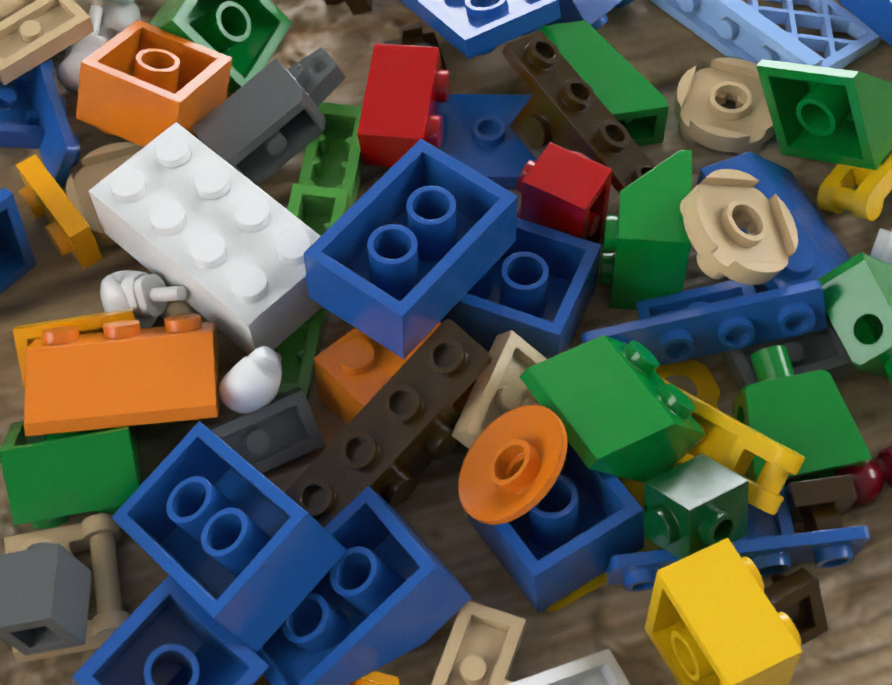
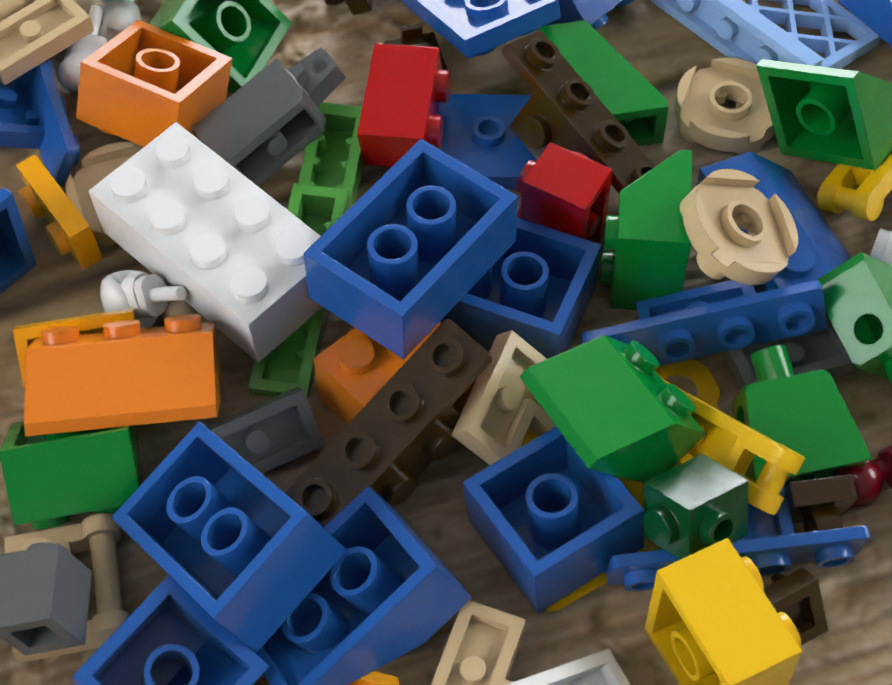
white piece [218,346,283,414] -> none
orange dish [458,405,567,525] -> none

